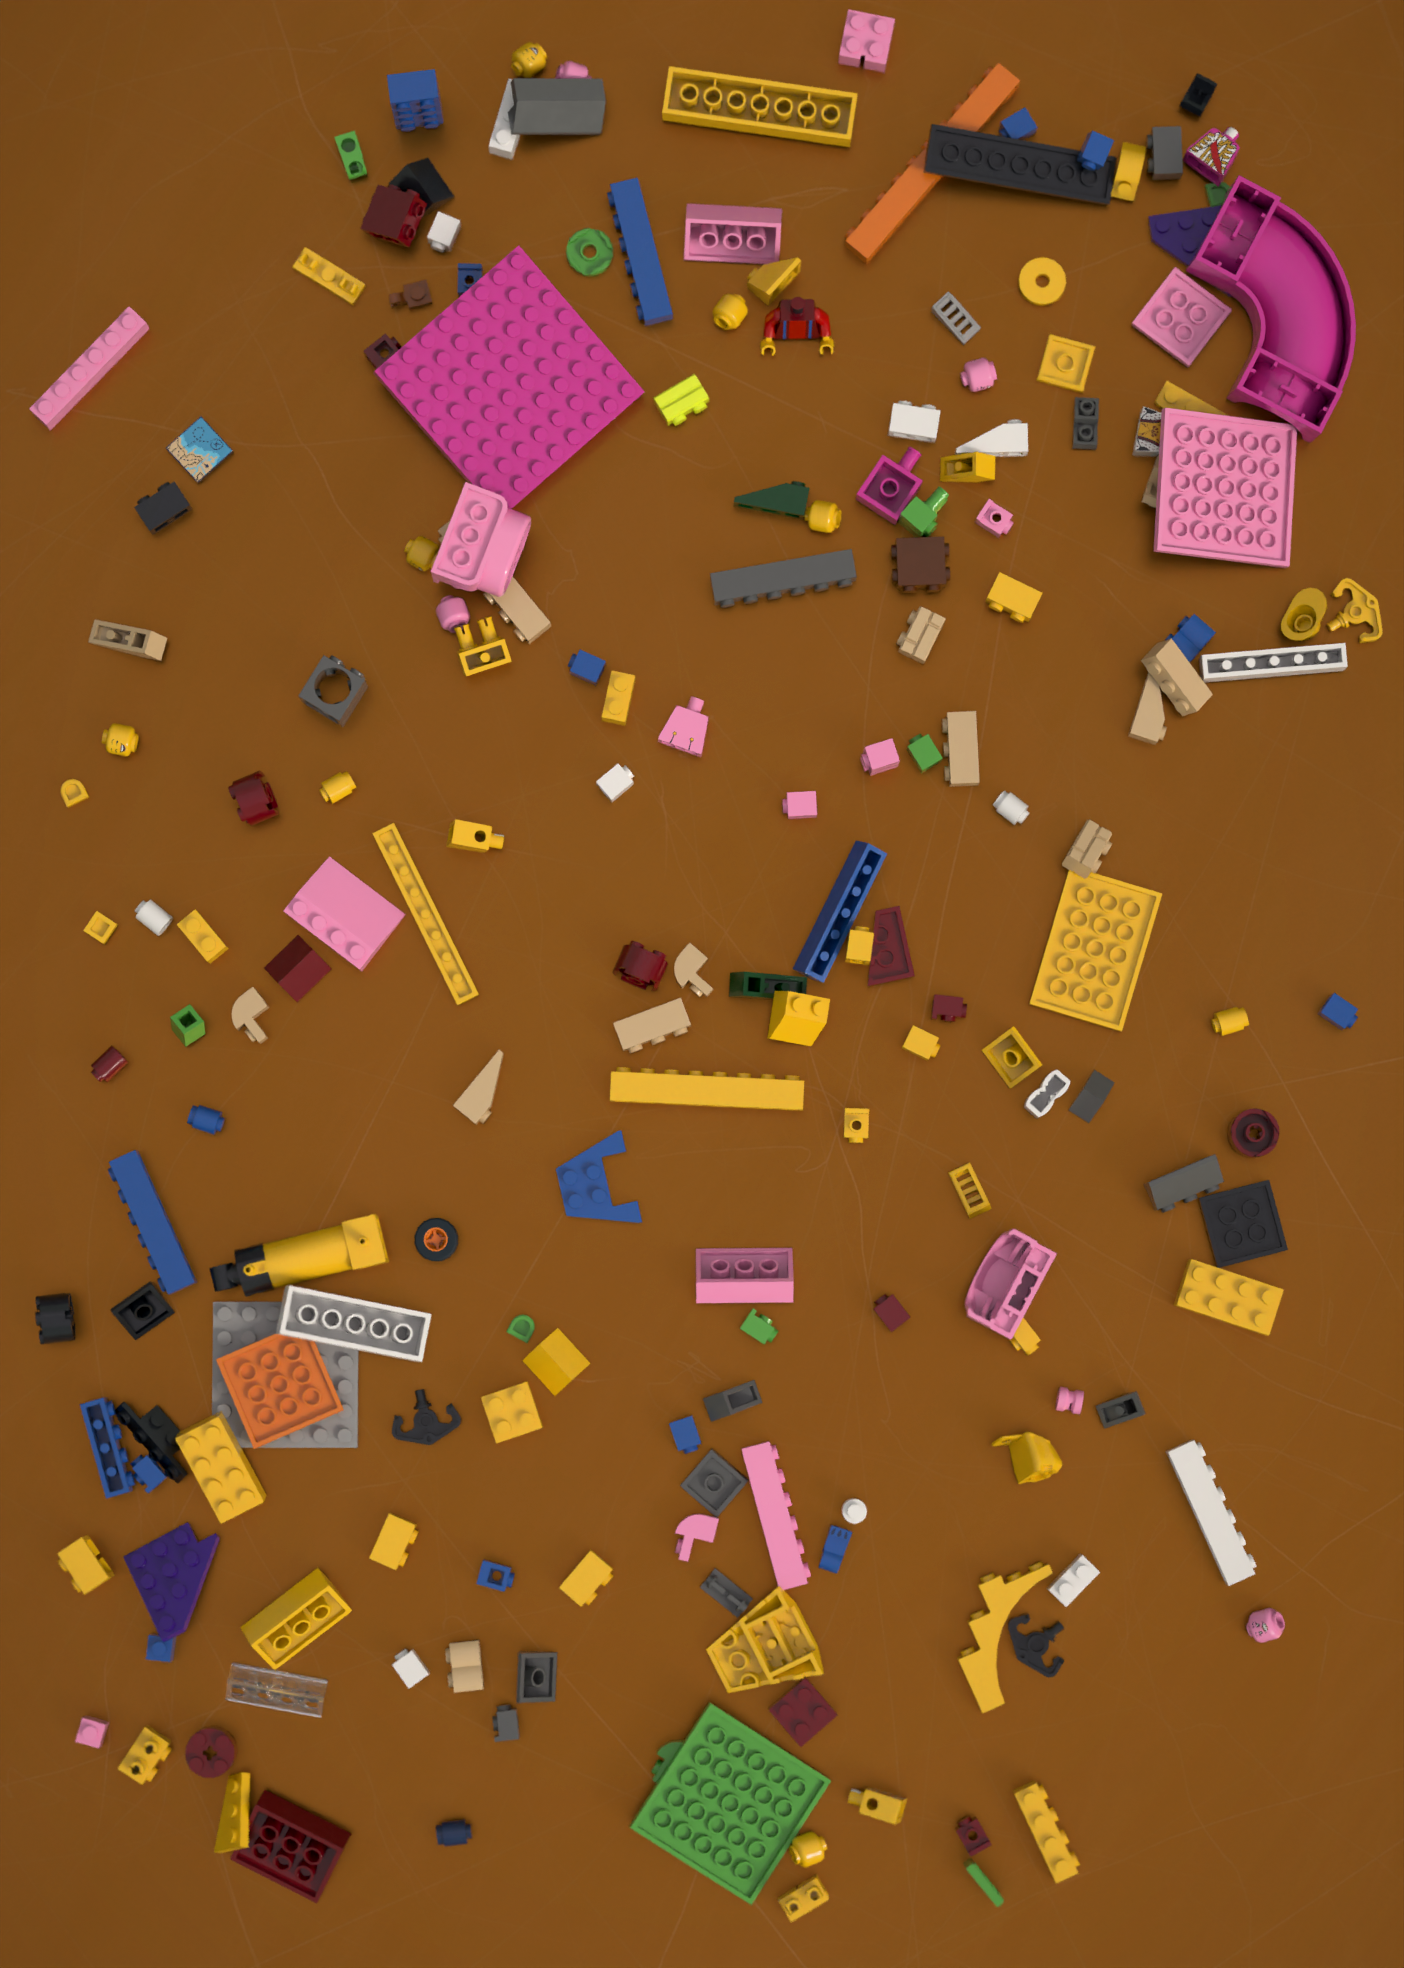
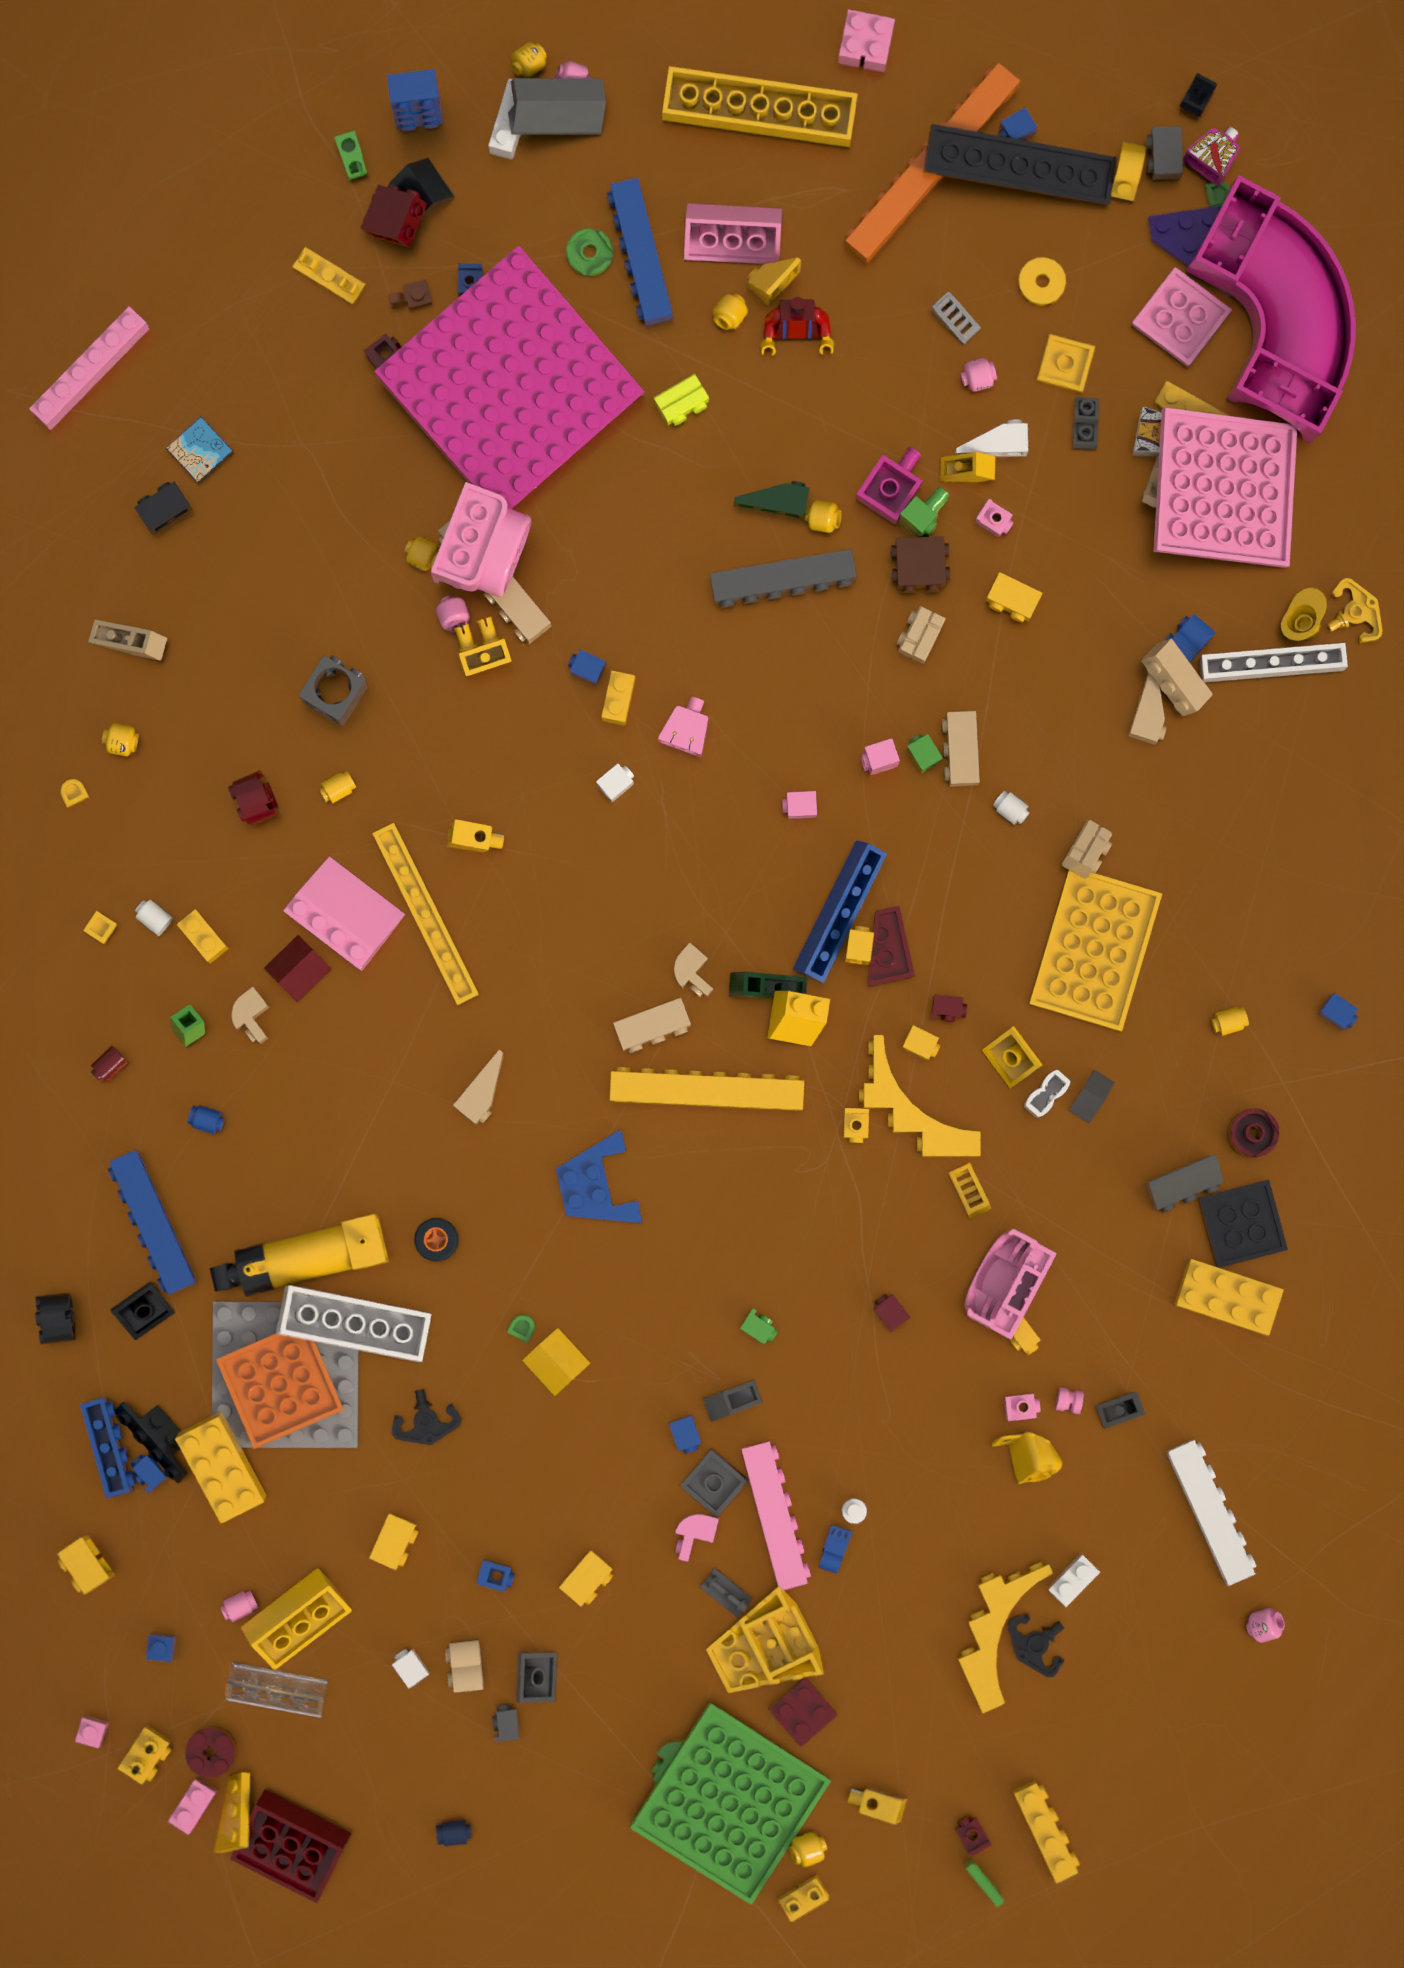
dark purple wing [124,1522,220,1642] -> none
white brick [427,211,461,252] -> none
yellow brick [481,1381,543,1443] -> none
dark red brick [612,941,668,992] -> none
bright pink slope [696,1248,794,1303] -> none
white brick [888,401,941,443] -> none
blue brick [1077,130,1114,171] -> none
none -> bright pink brick [168,1777,218,1835]
none -> bright pink brick [220,1590,258,1623]
none -> yellow arch [859,1035,981,1157]
none -> bright pink brick [1004,1394,1041,1421]

